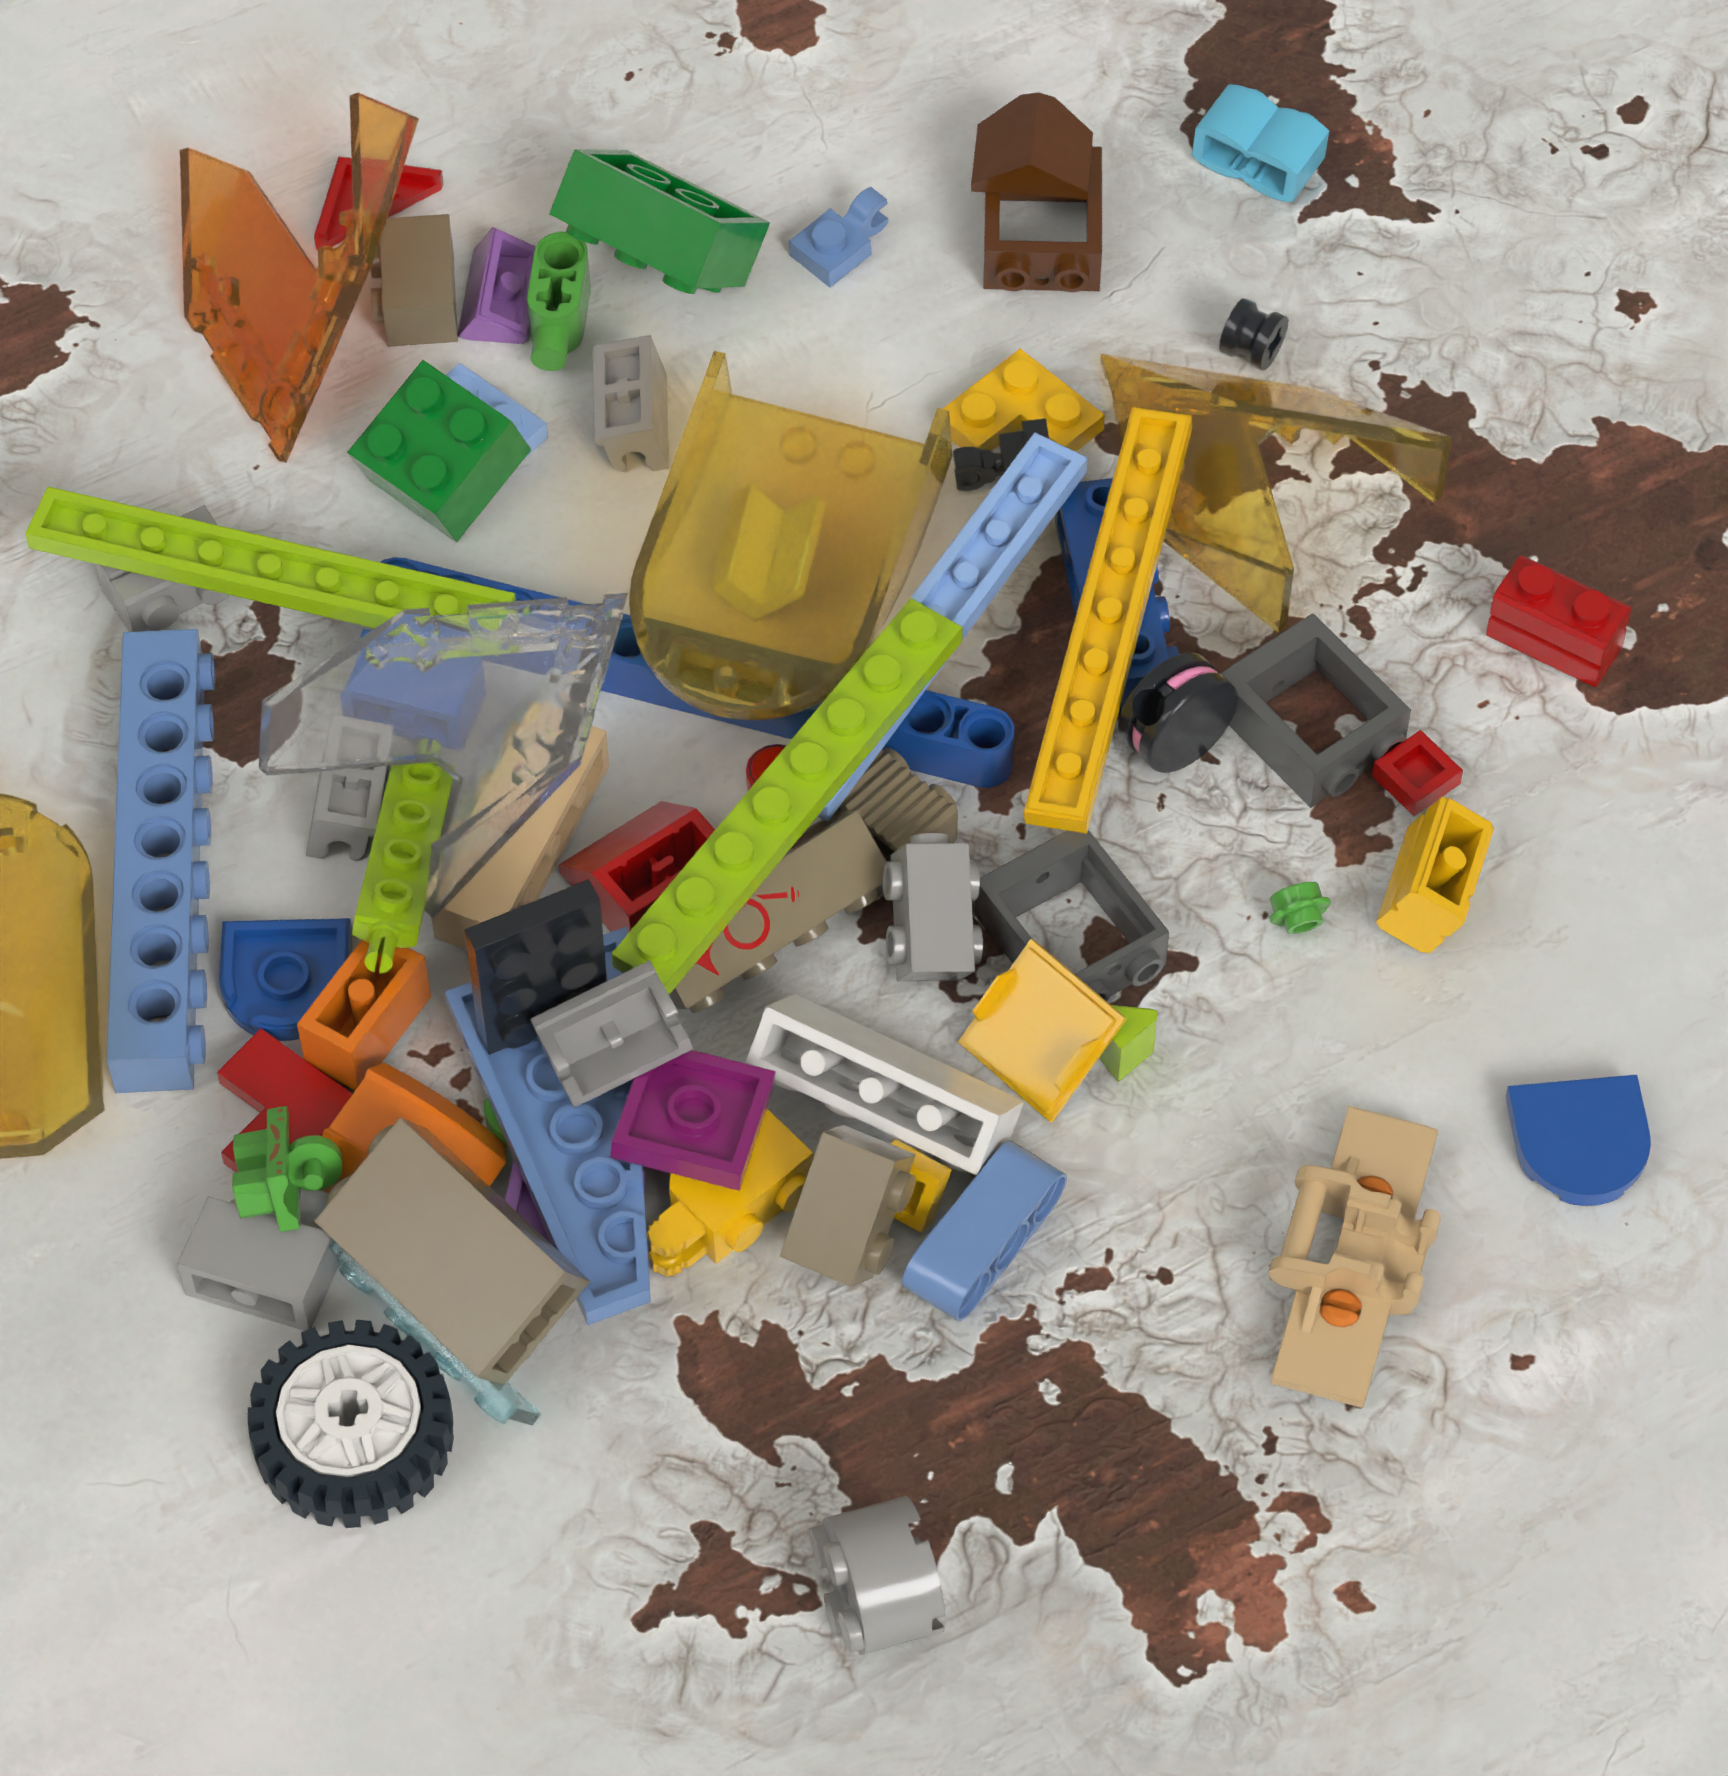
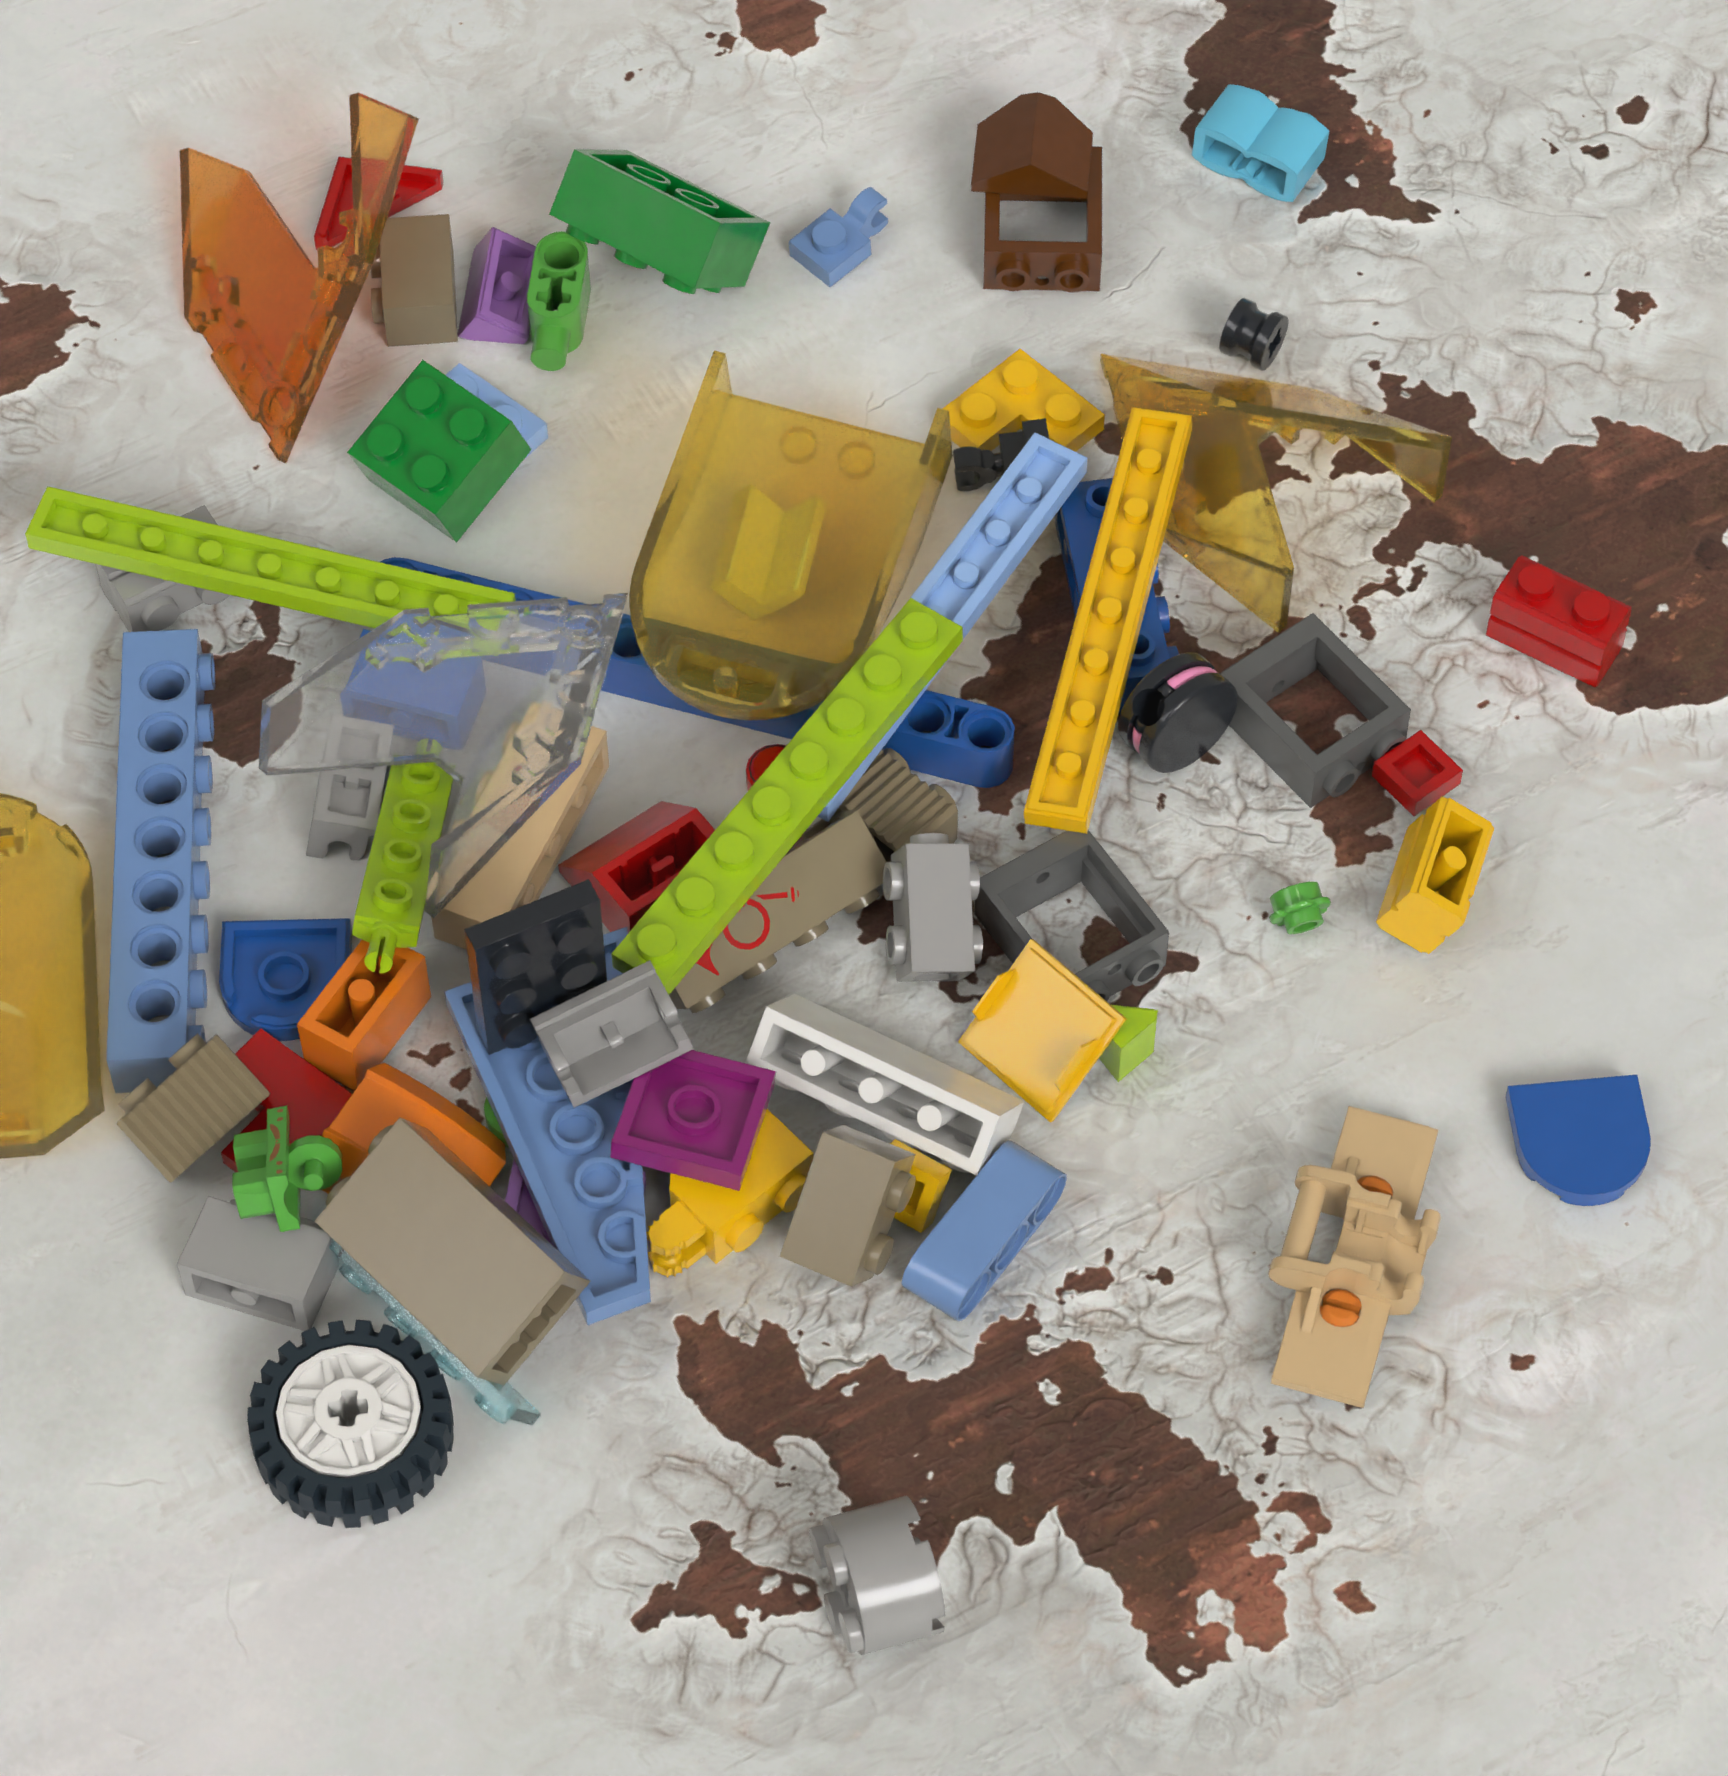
light grey hinge [593,335,669,472] -> none
none -> dark tan brick [117,1033,270,1183]

